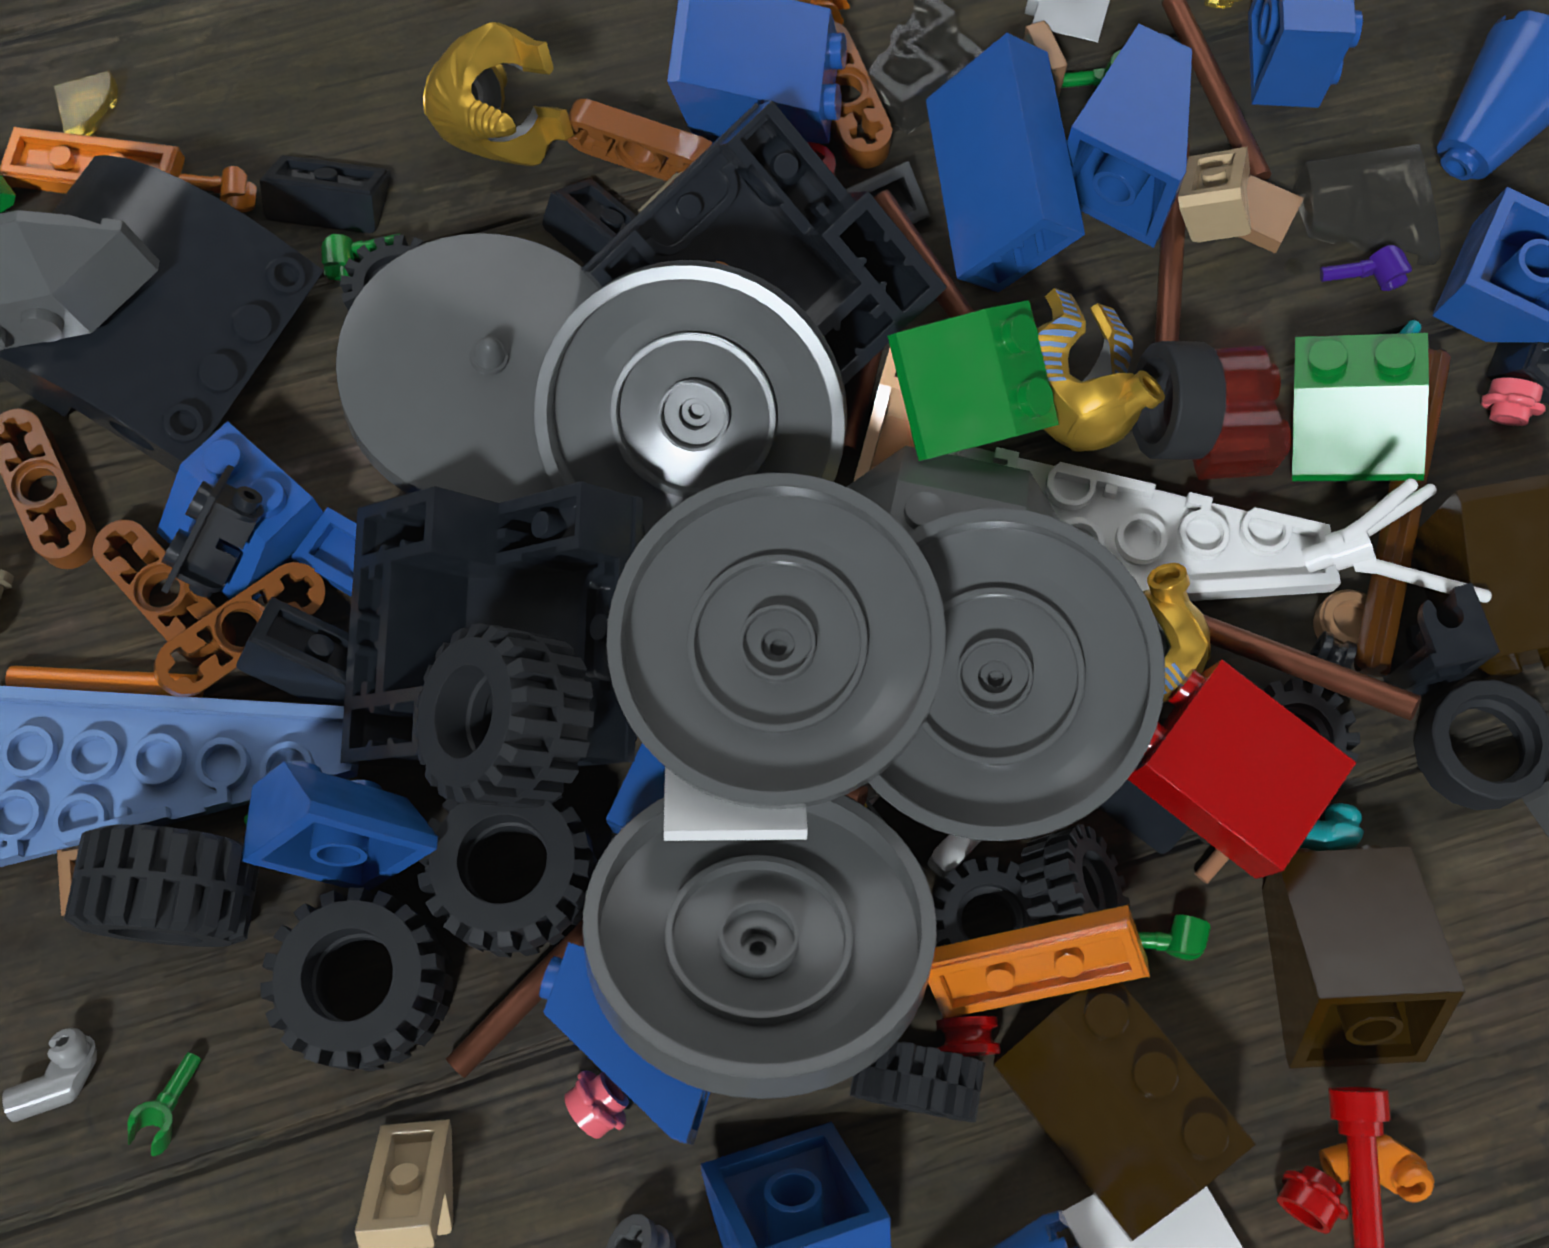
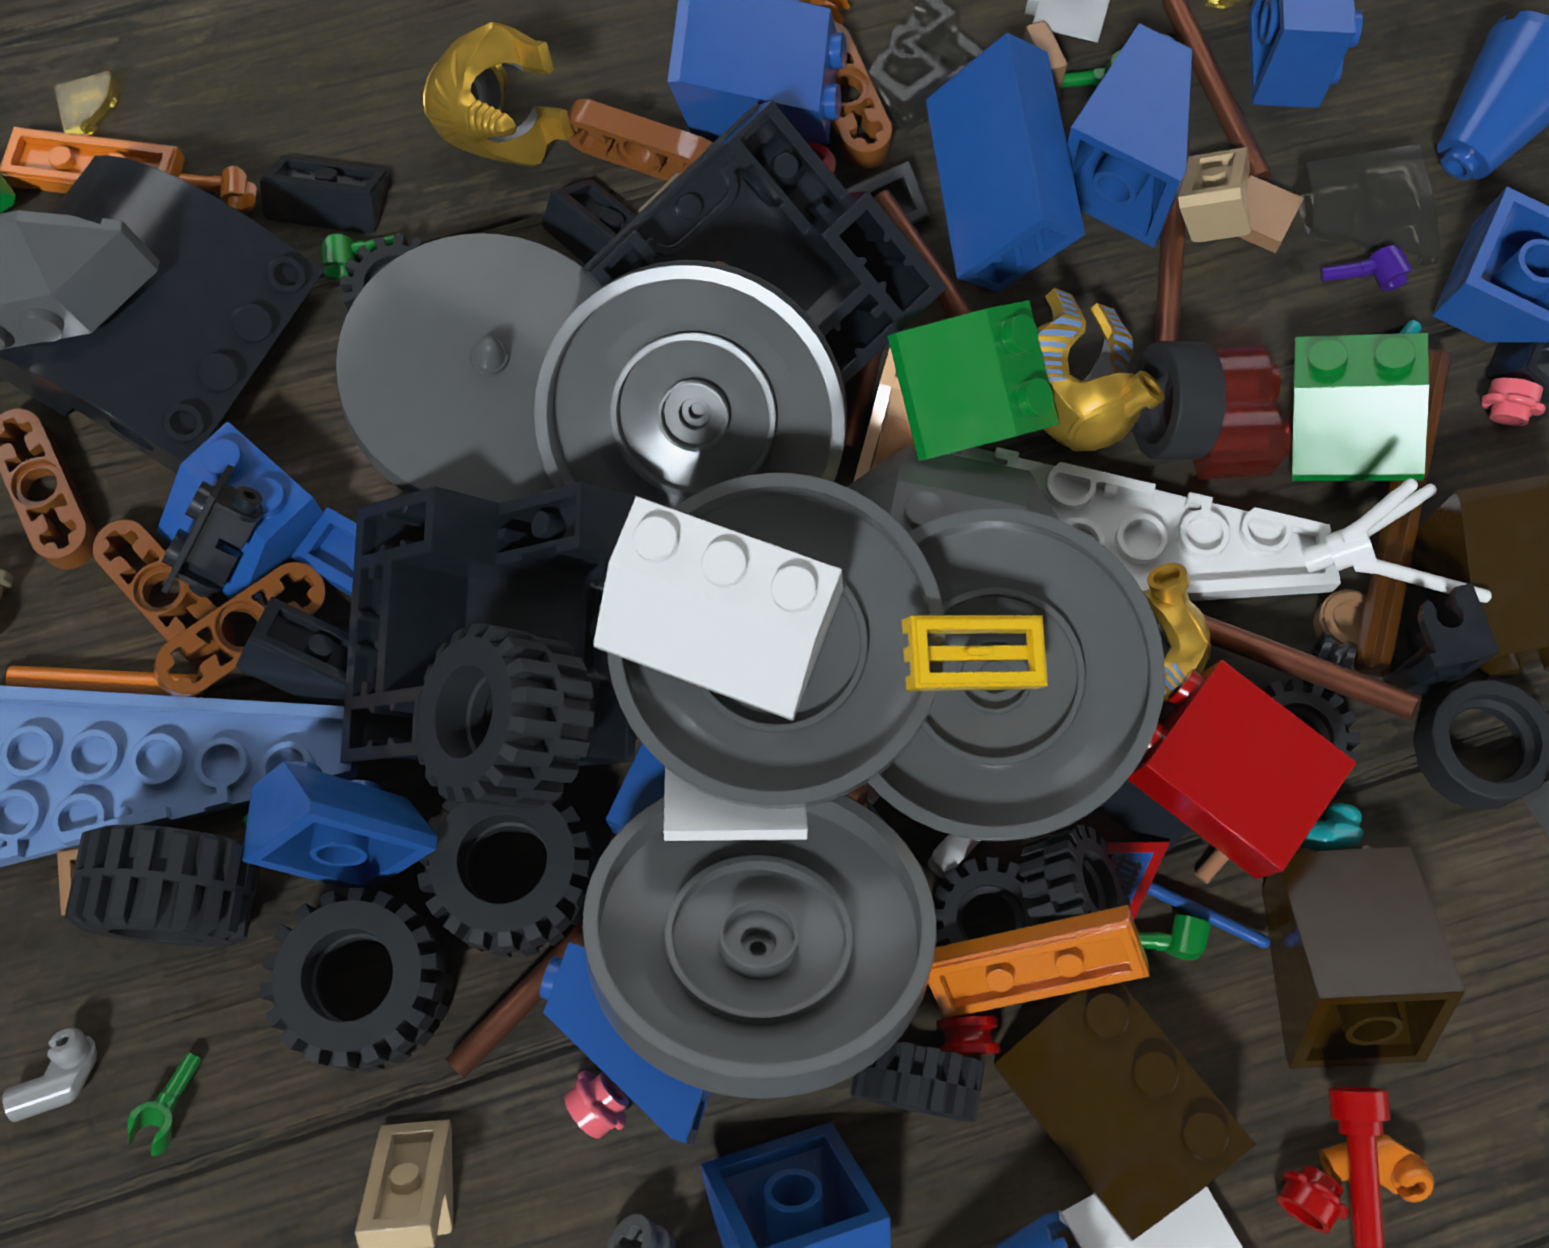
none -> white slope [593,496,843,721]
none -> yellow tile [901,616,1048,691]
none -> piece [1106,842,1270,949]

